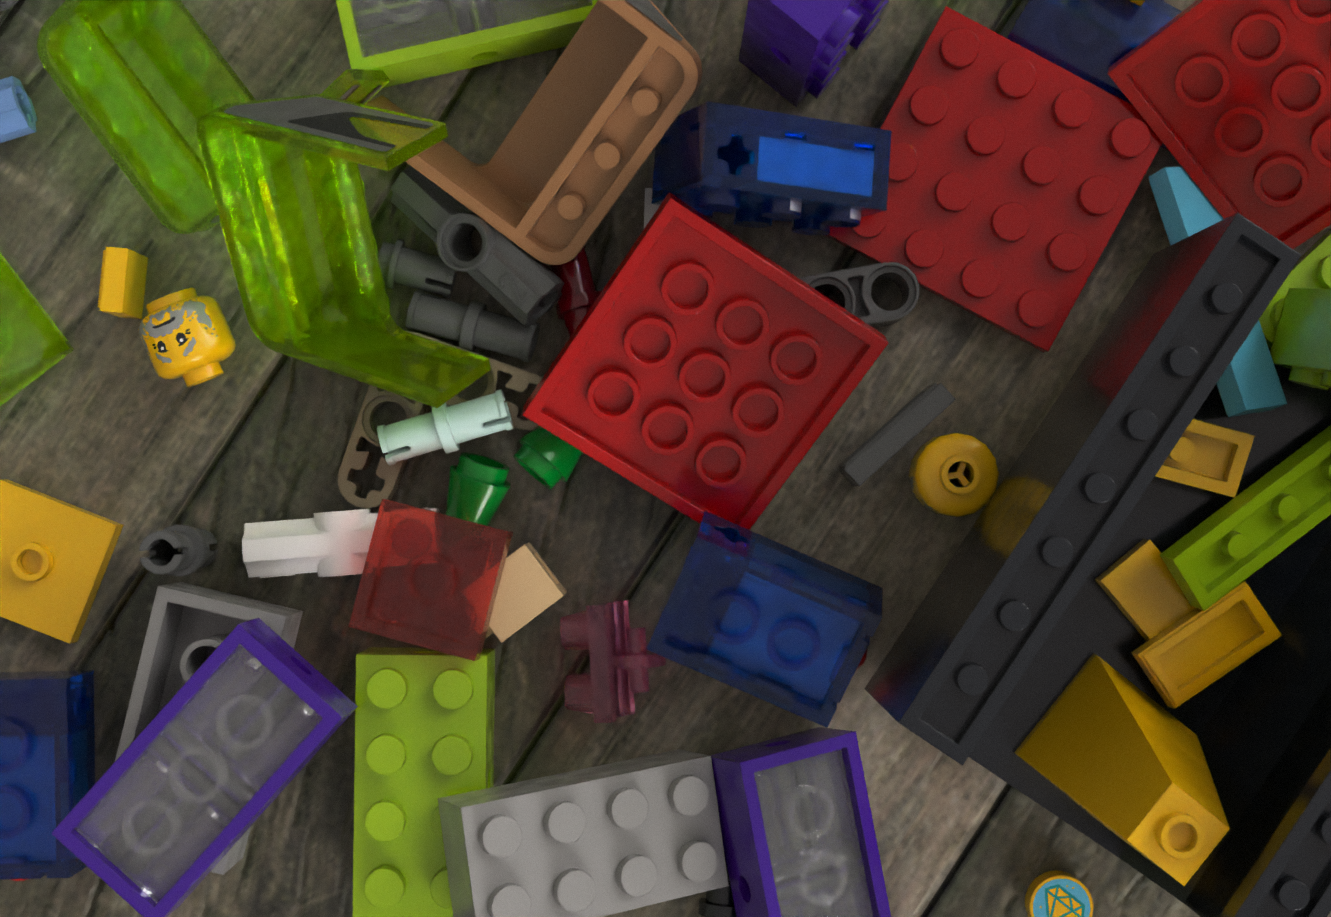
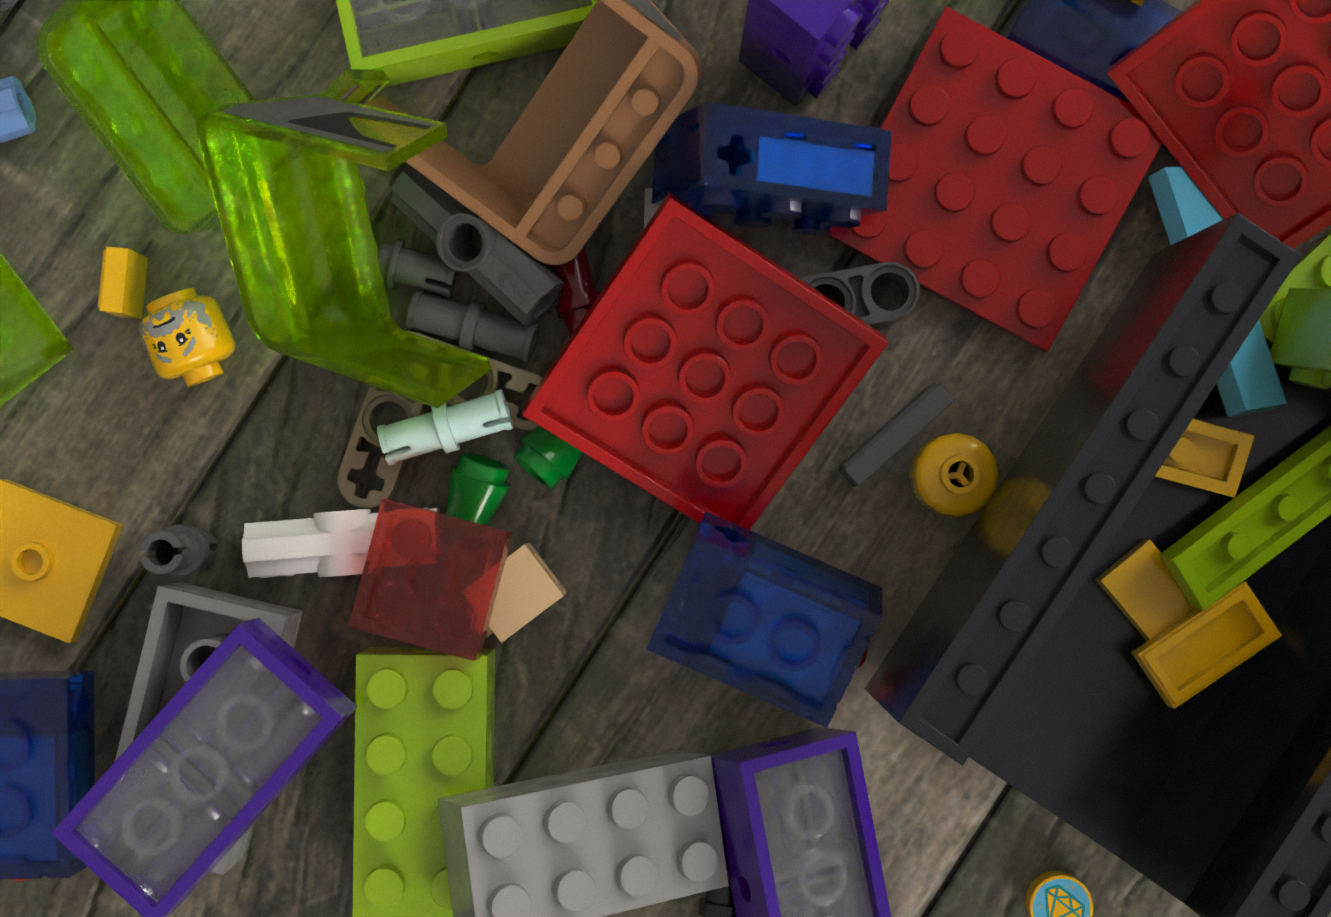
clear pink hips [560,600,666,723] -> none
yellow slope [1014,653,1230,886] -> none

